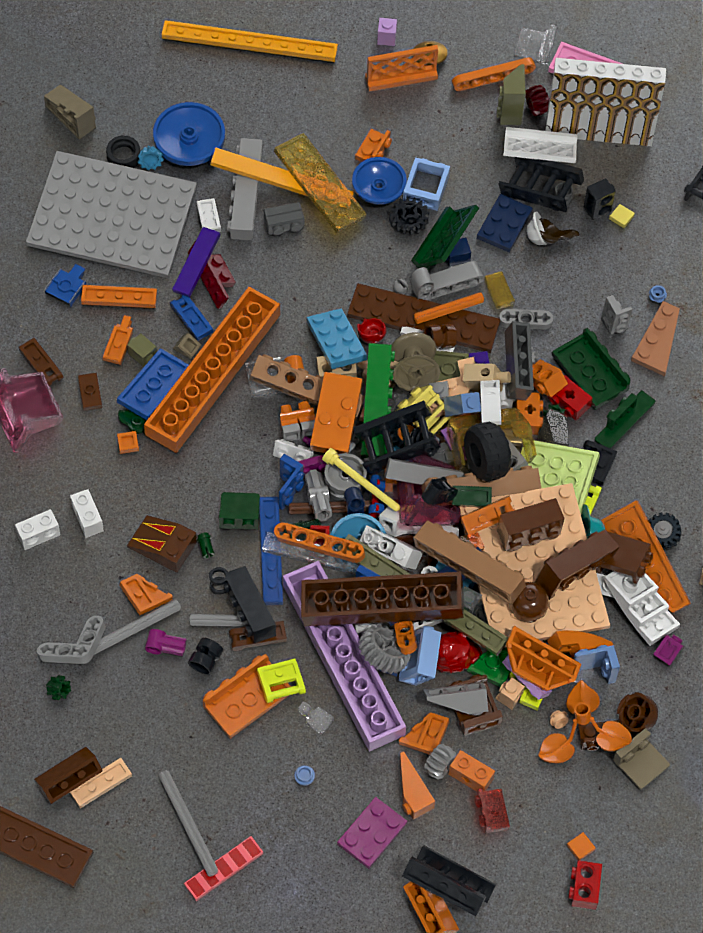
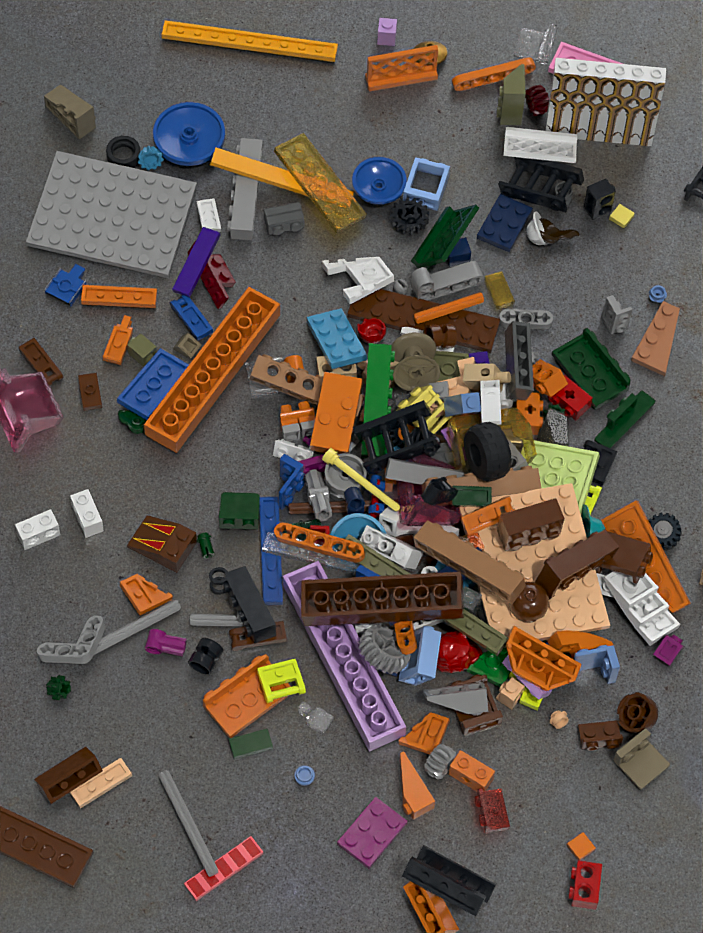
orange plate [117,431,139,454] -> none
orange bracket [355,129,392,162] -> none
orange plant [538,680,632,763] -> none
none -> dark green tile [229,728,273,760]
none -> white wing [322,257,394,304]

